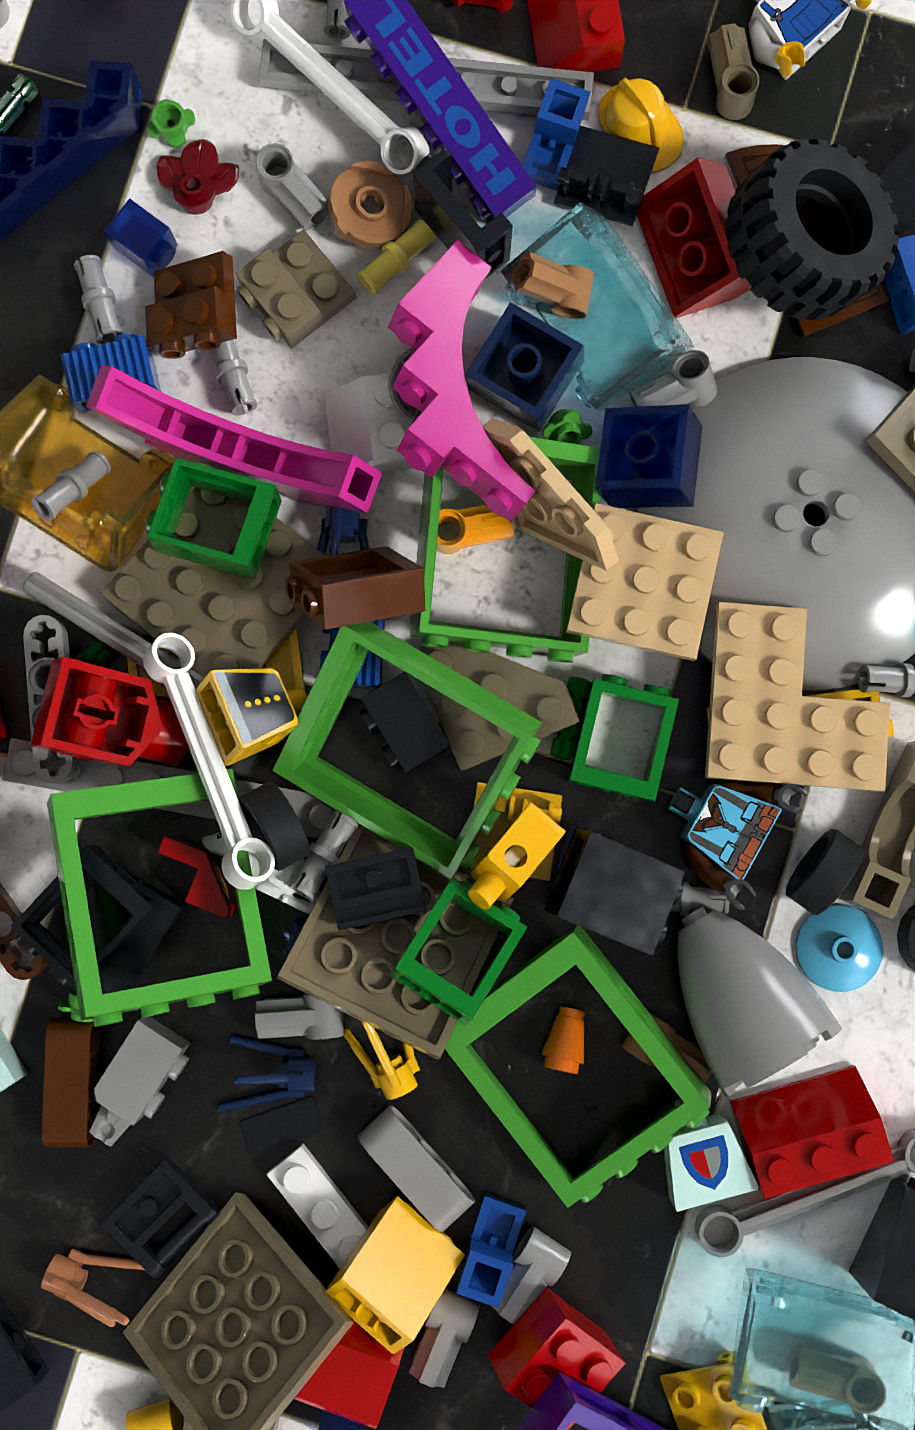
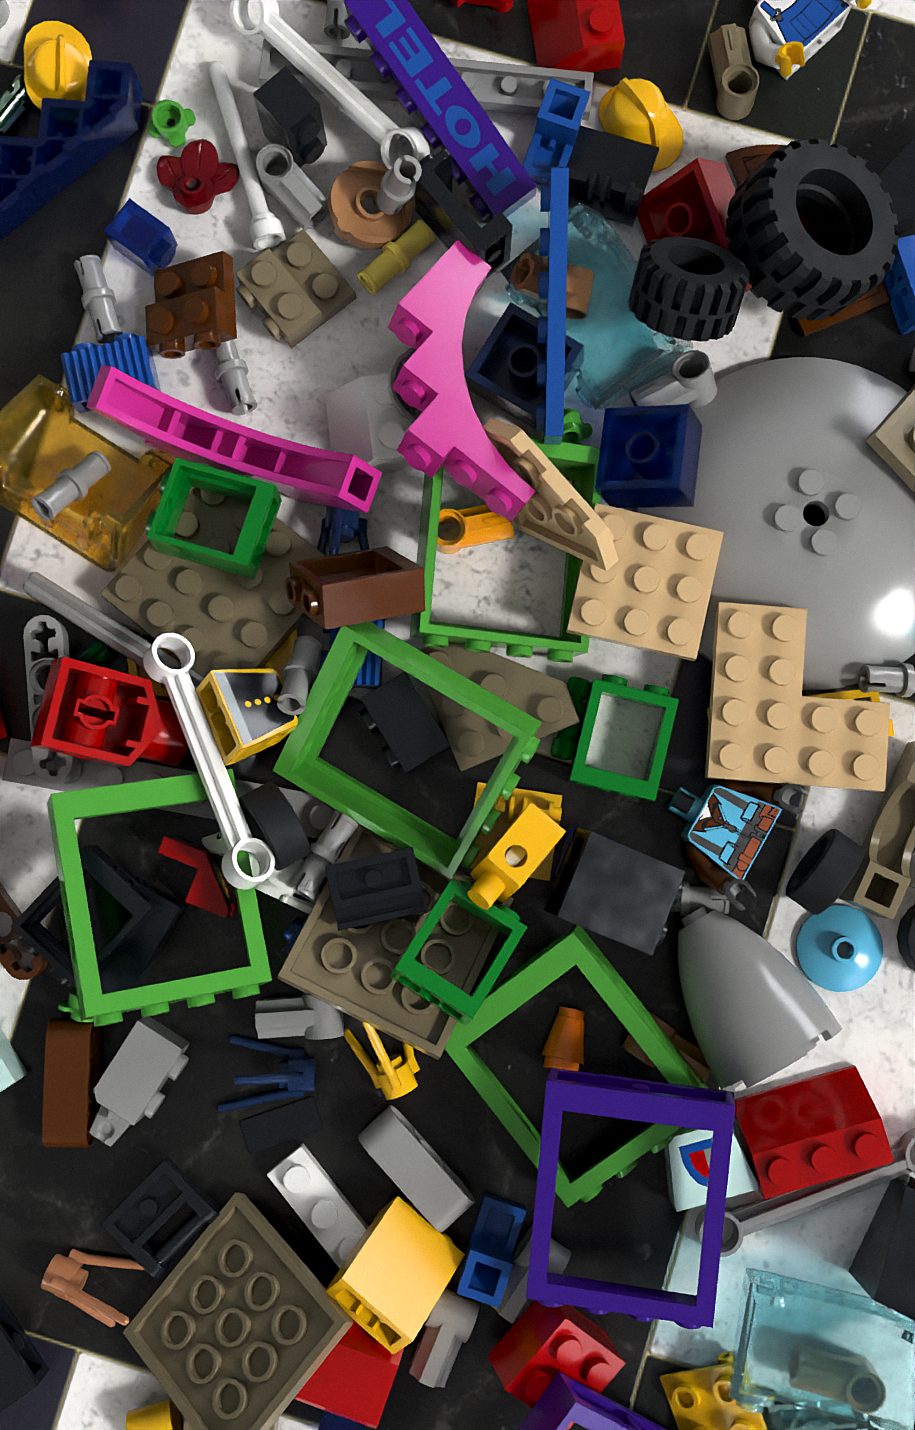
none -> yellow piece [24,21,92,118]
none -> white piece [209,61,286,250]
none -> black brick [253,66,327,168]
none -> light grey pin [277,636,321,715]
none -> light grey pin [376,155,422,215]
none -> dark purple window [526,1068,735,1329]
none -> blue plate [535,167,569,445]
none -> black tyre [628,236,750,342]

